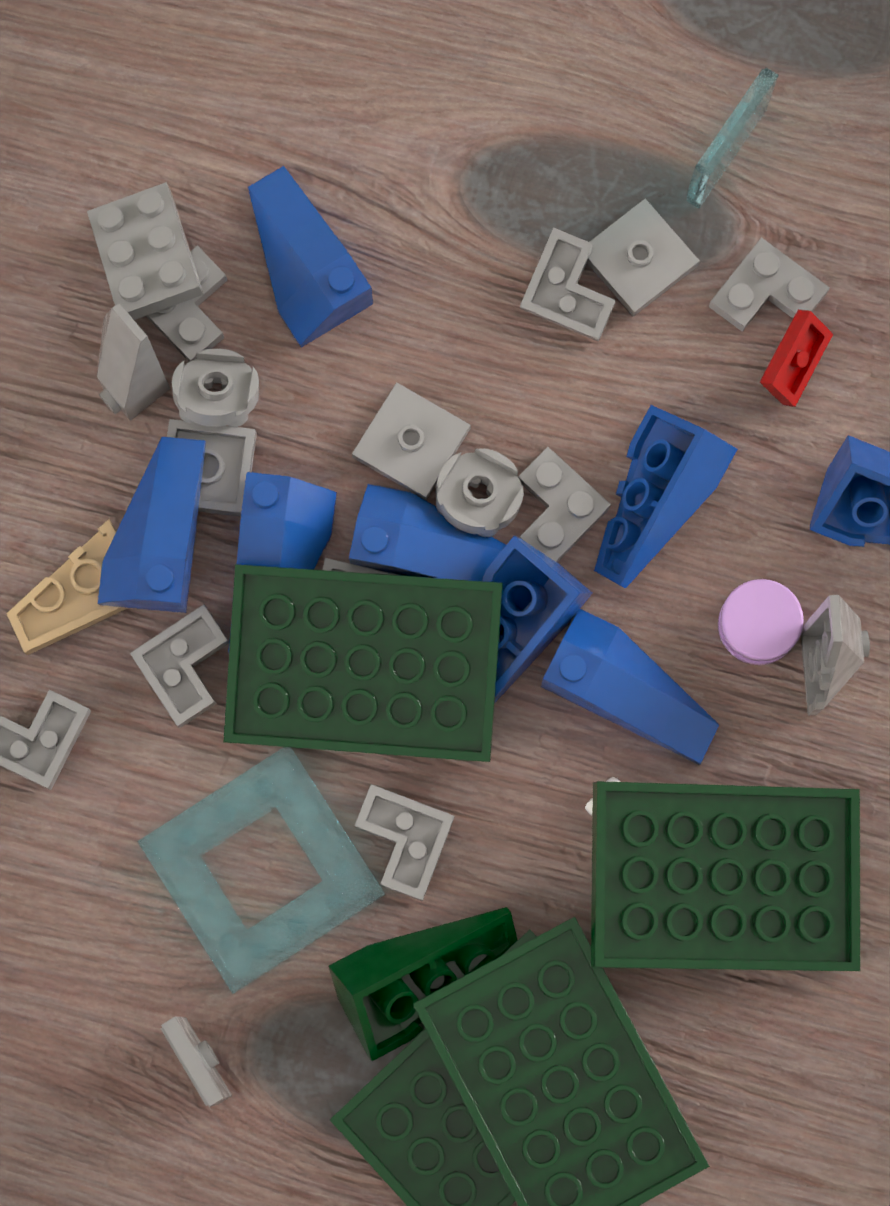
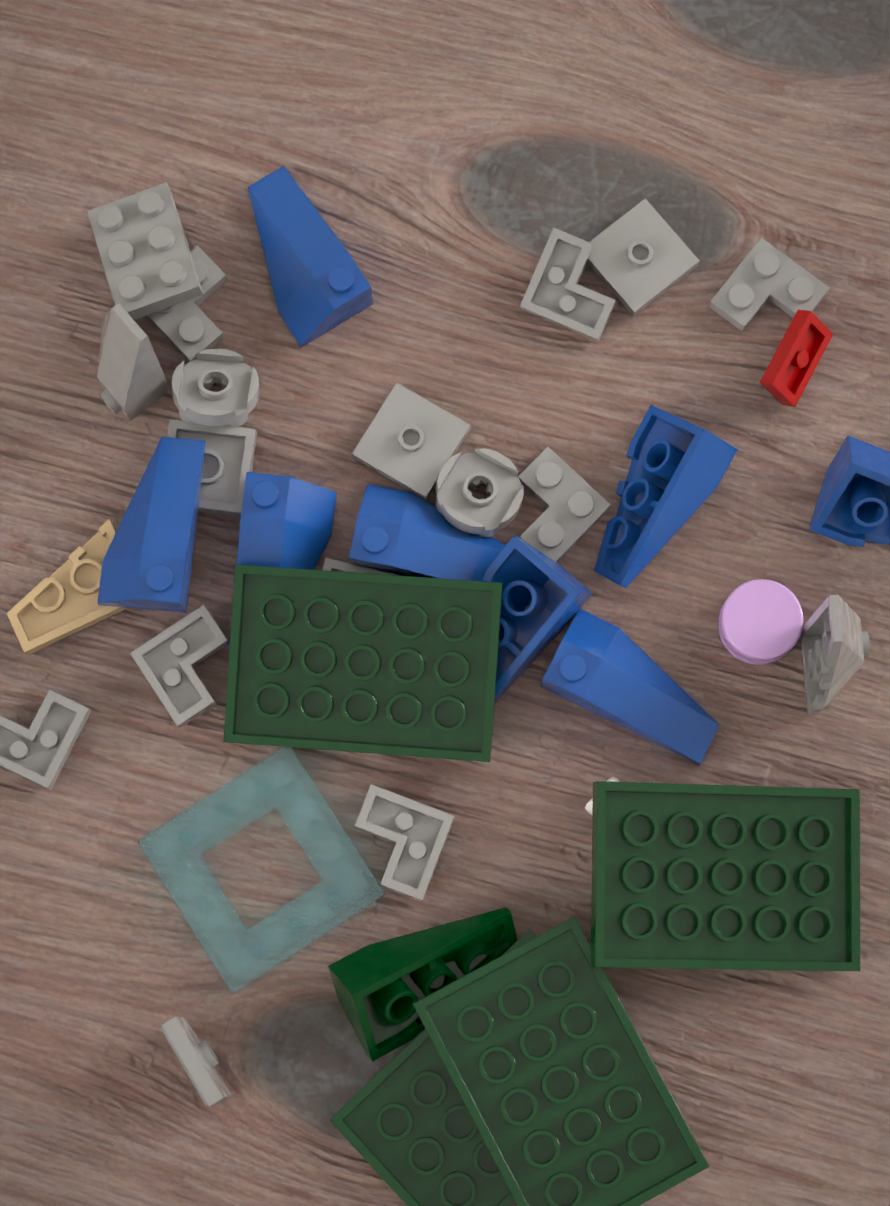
clear light blue tile [686,68,779,209] -> none

